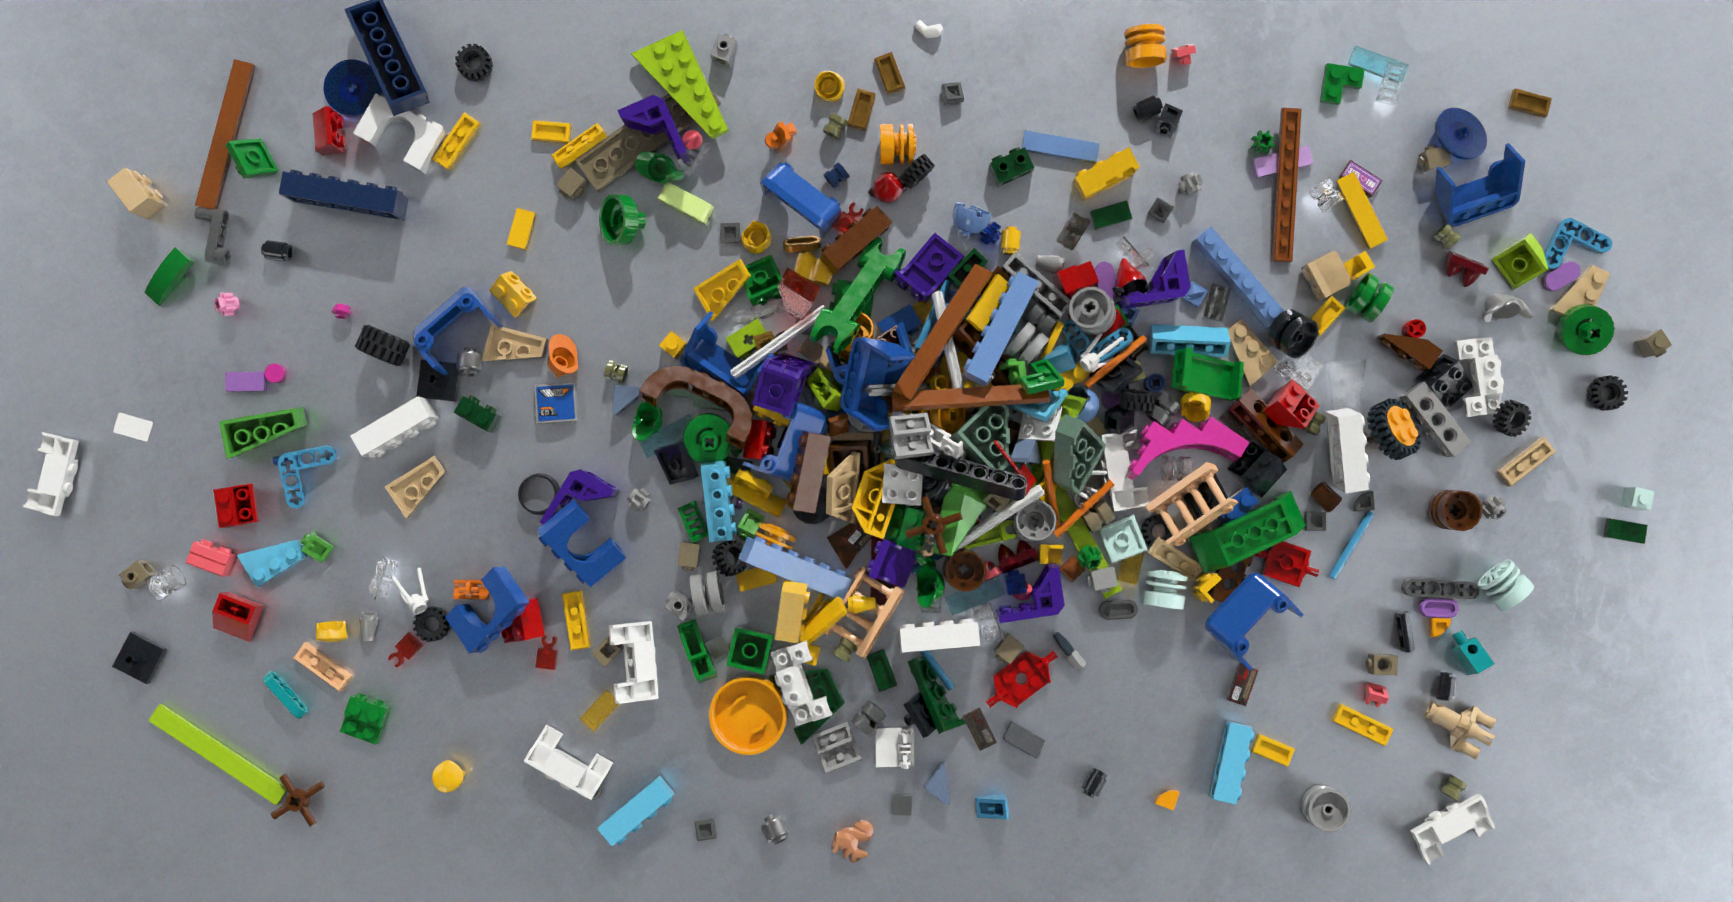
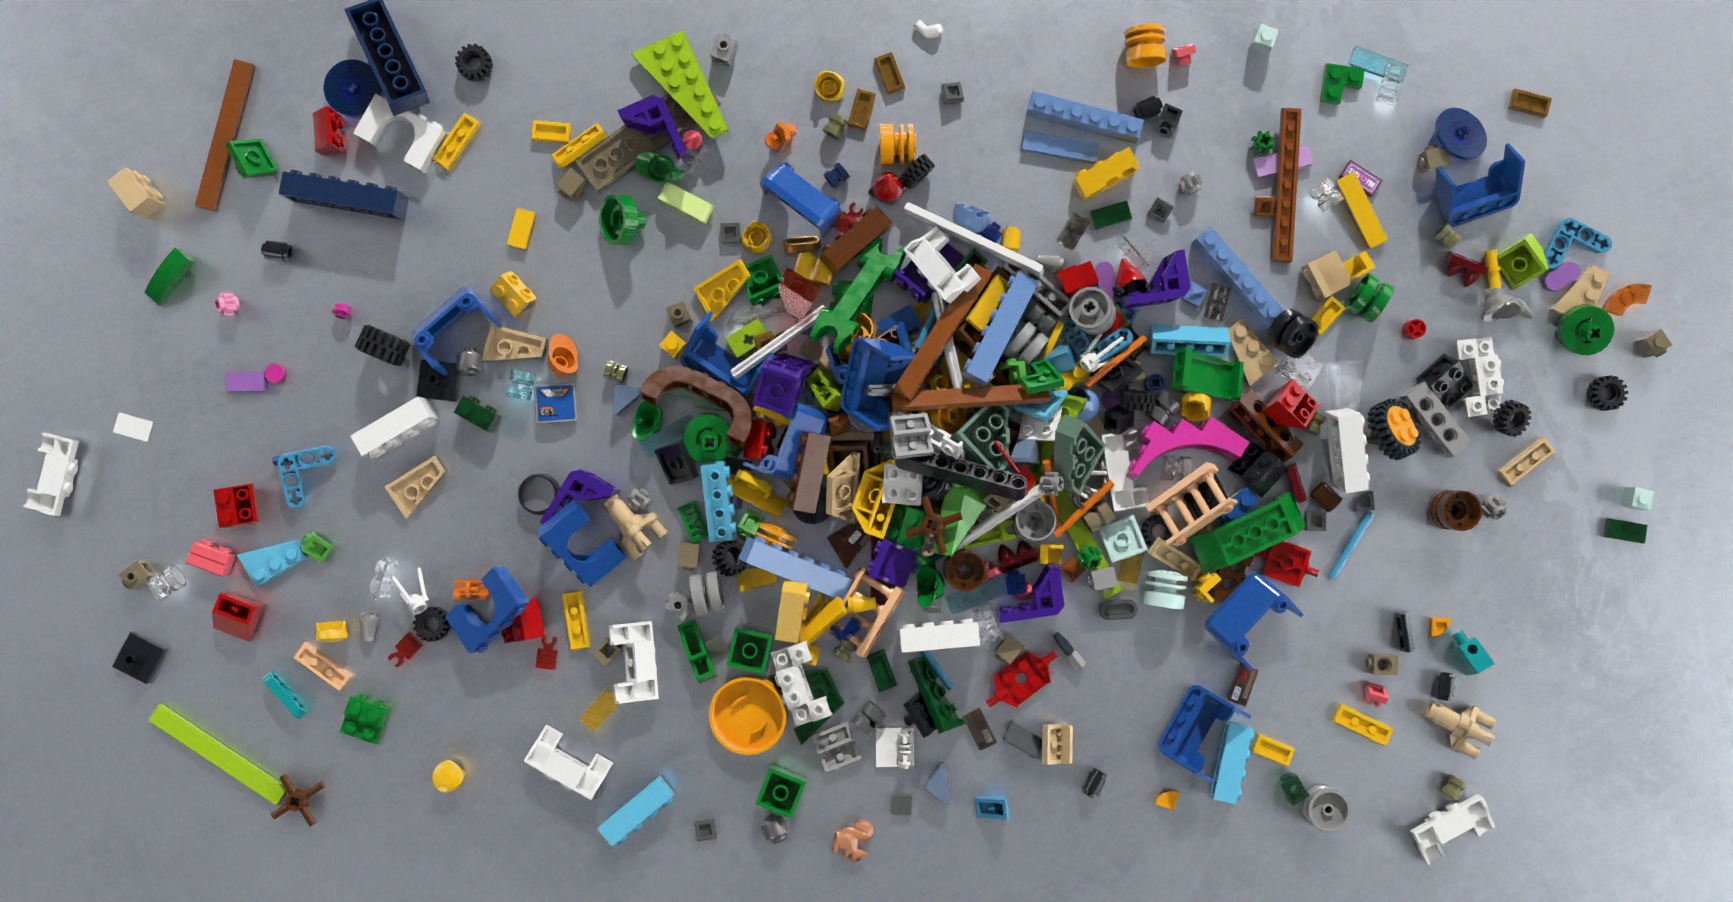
dark grey beam [194,207,231,265] -> none
bright green wedge [219,407,307,459] -> none
dark green brick [989,147,1034,187] -> none
reddish brown slope [1377,334,1443,371] -> none
dark grey beam [1402,579,1480,599] -> none
medium lavender tile [1418,598,1459,618] -> none
light aqua wheel [1478,559,1534,611] -> none
none -> clear light blue wheel [506,369,536,401]
none -> tan wheel [602,494,668,561]
none -> dark tan brick [666,301,693,329]
none -> green brick [755,764,807,819]
none -> clear blue bracket [830,617,863,641]
none -> white bracket [903,226,981,304]
none -> white tile [904,202,1044,278]
none -> medium blue brick [1026,91,1144,143]
none -> light grey gear [1039,472,1064,495]
none -> tan bracket [1042,723,1073,765]
none -> blue windscreen [1158,685,1251,784]
none -> light aqua brick [1249,24,1279,55]
none -> dark orange tile [1253,196,1275,216]
none -> clear green brick [1276,772,1310,806]
none -> dark red tile [1287,463,1307,503]
none -> yellow pin [1484,249,1502,289]
none -> clear orange tile [1602,284,1652,316]

